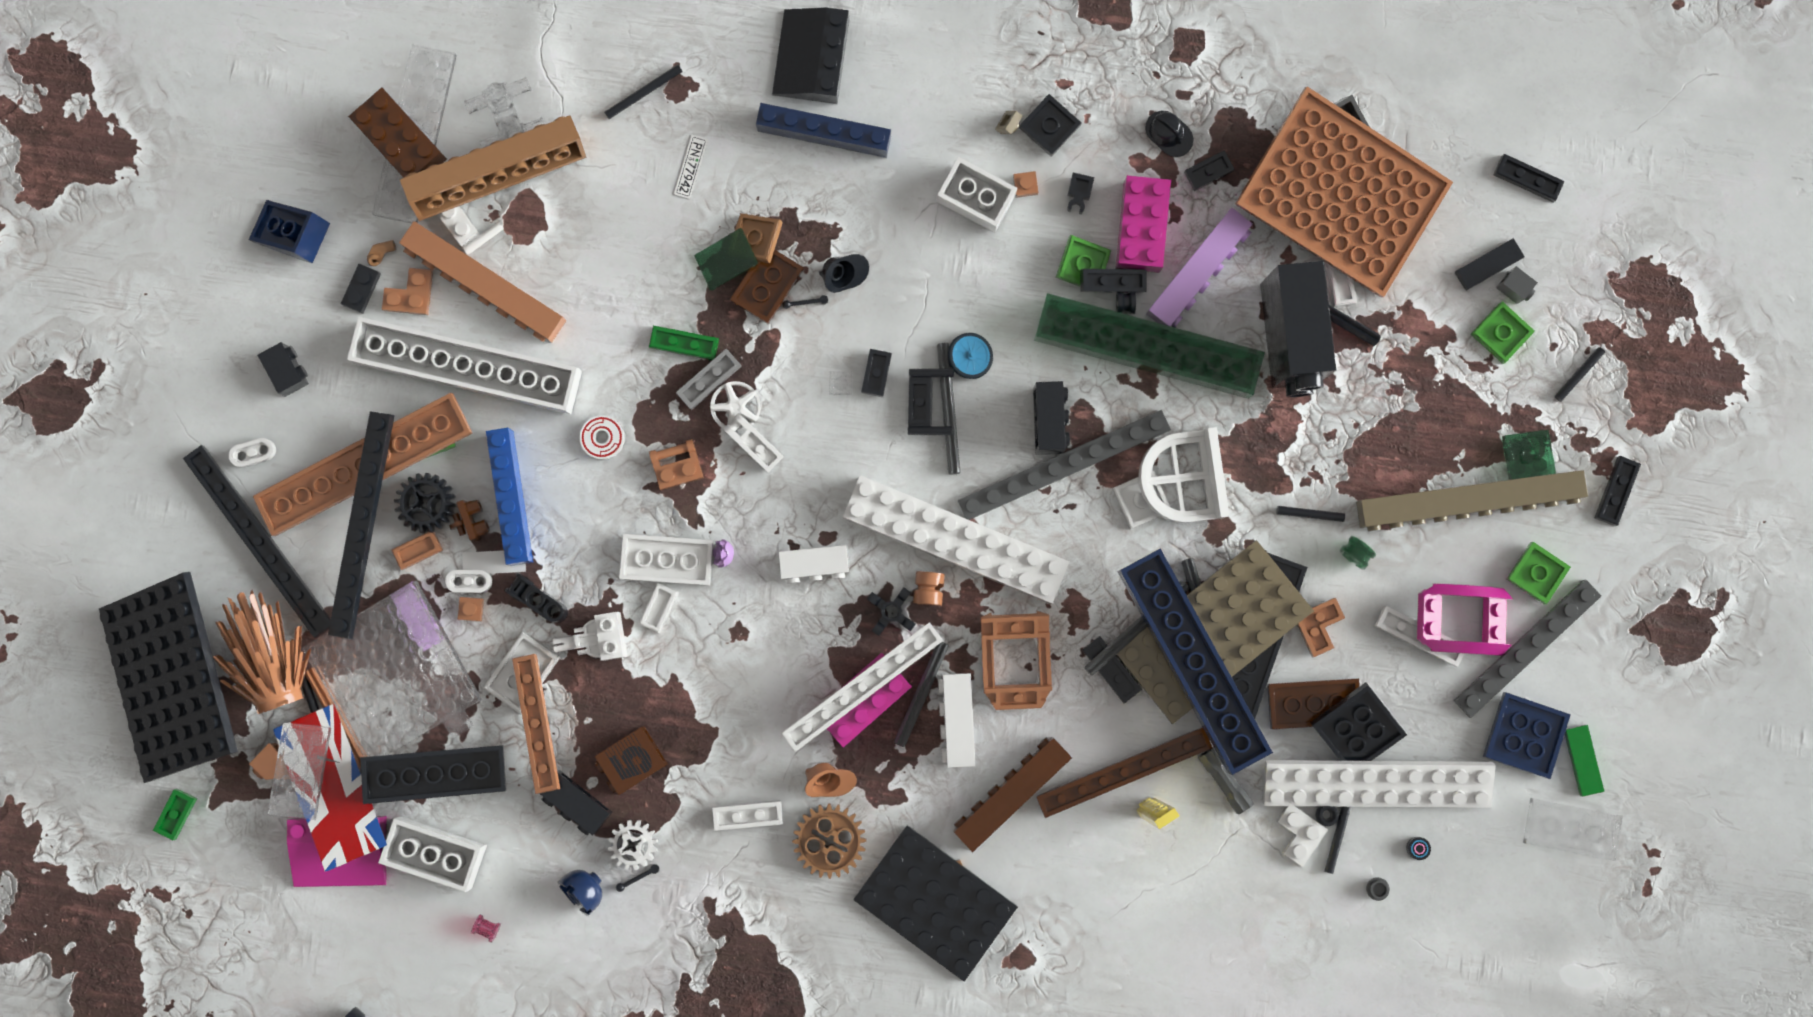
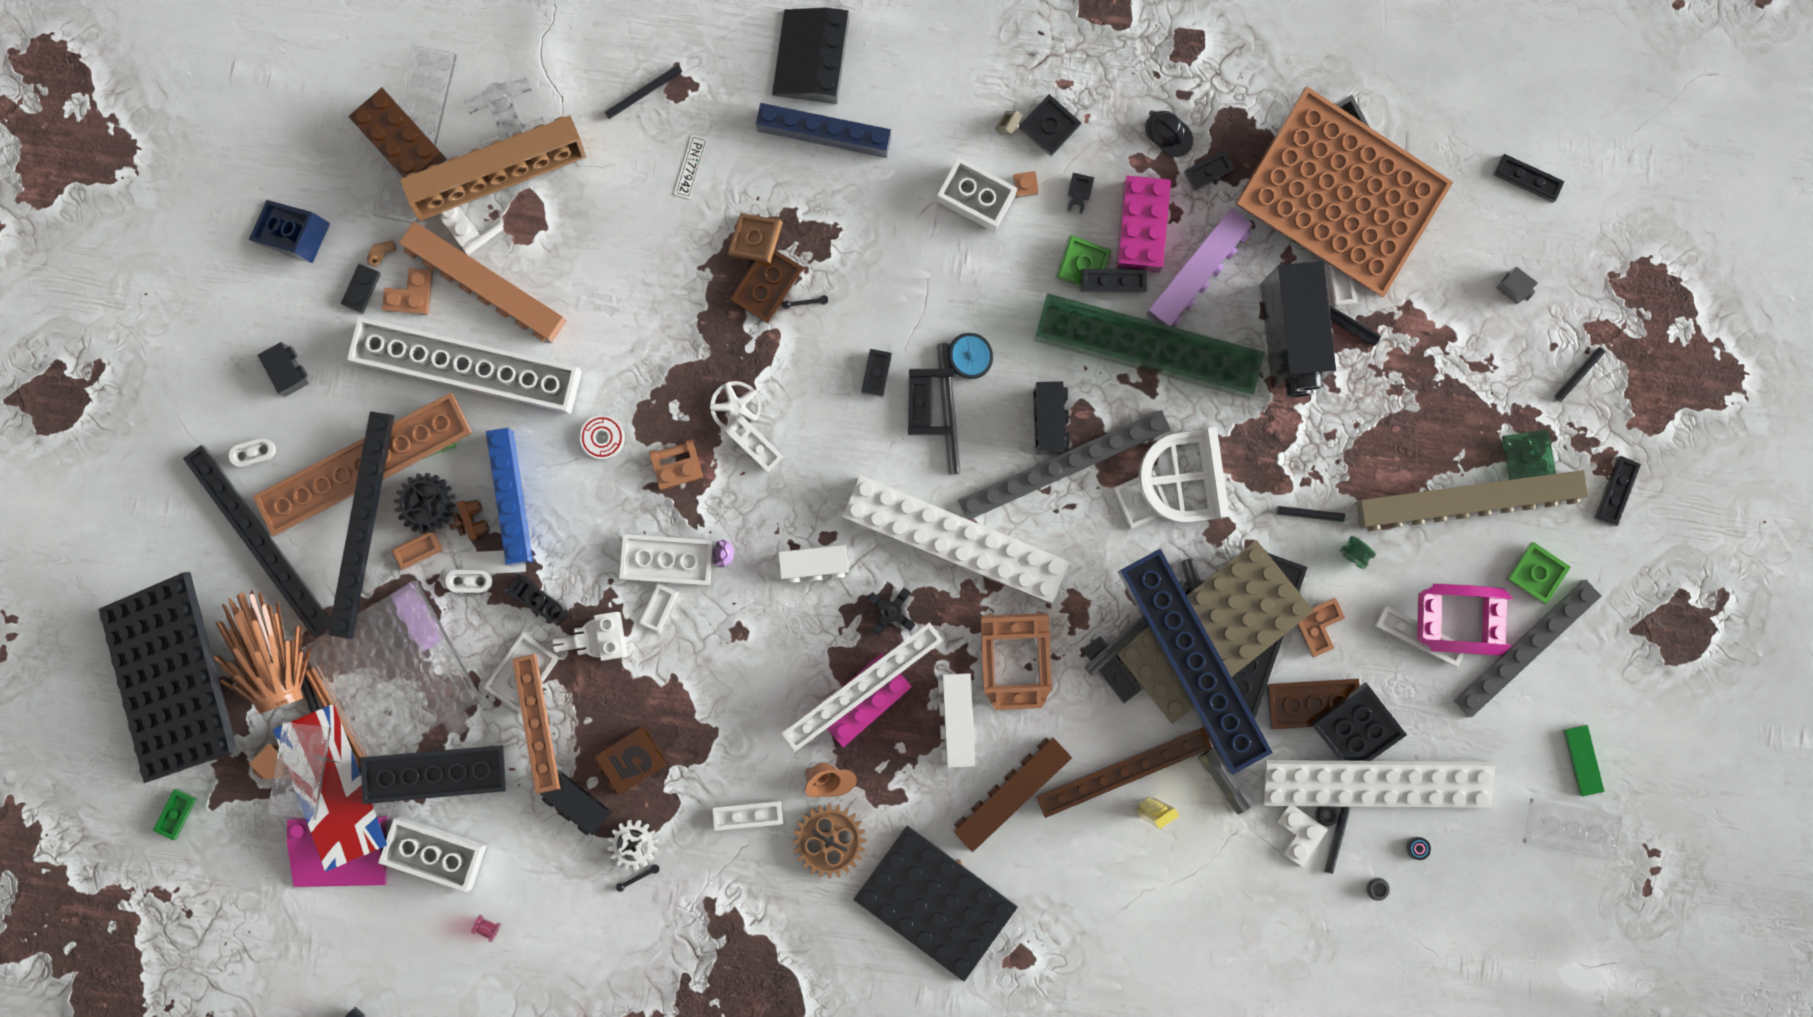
nougat plate [458,597,484,621] -> none
dark blue cylinder [558,870,602,916] -> none
green tile [649,325,719,360] -> none
light grey plate [676,349,742,410] -> none
clear green piece [694,228,758,291] -> none
black piece [819,254,870,293] -> none
dark grey axle [894,642,949,747] -> none
nougat wheel [913,571,945,606] -> none
black wheel [1116,292,1136,314] -> none
black tile [1455,238,1525,291] -> none
bright green tile [1471,301,1535,364] -> none
dark blue plate [1483,692,1571,779] -> none

